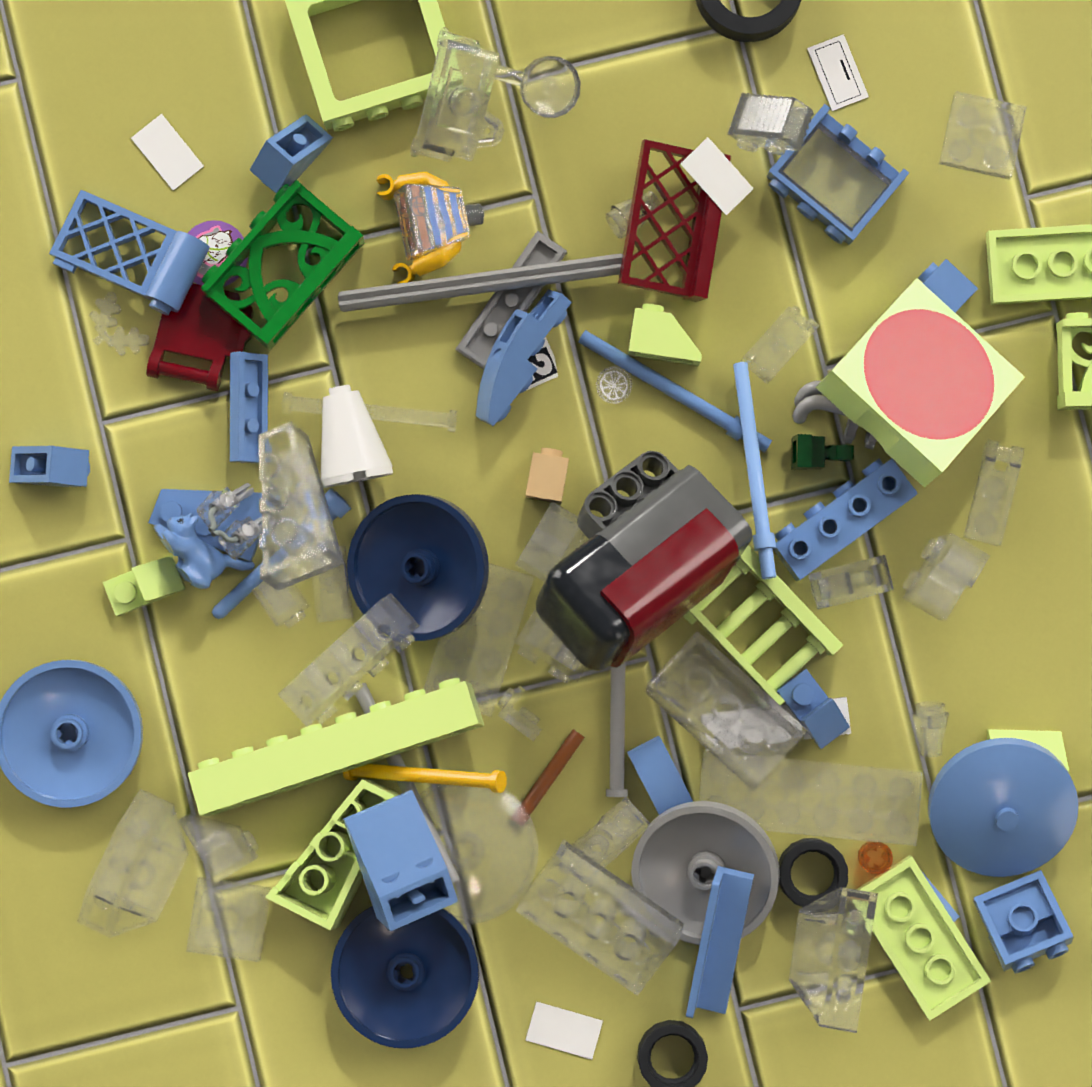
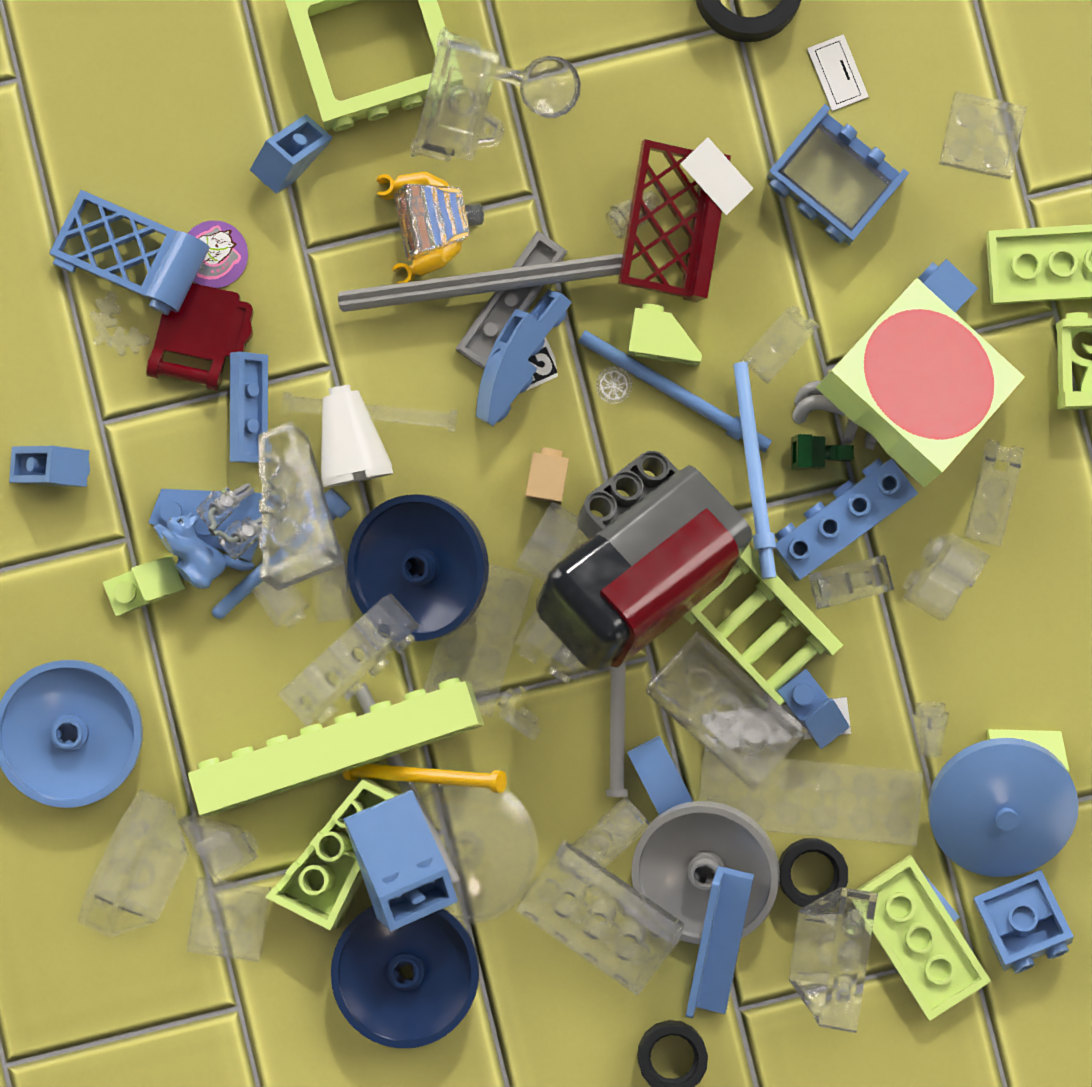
white sticker [131,114,204,191] -> none
green fence [201,180,364,351] -> none
dark orange bar [510,729,585,827] -> none
white sticker [526,1001,603,1060] -> none
clear brick [728,93,814,155] -> none
clear orange bush [858,840,893,875] -> none

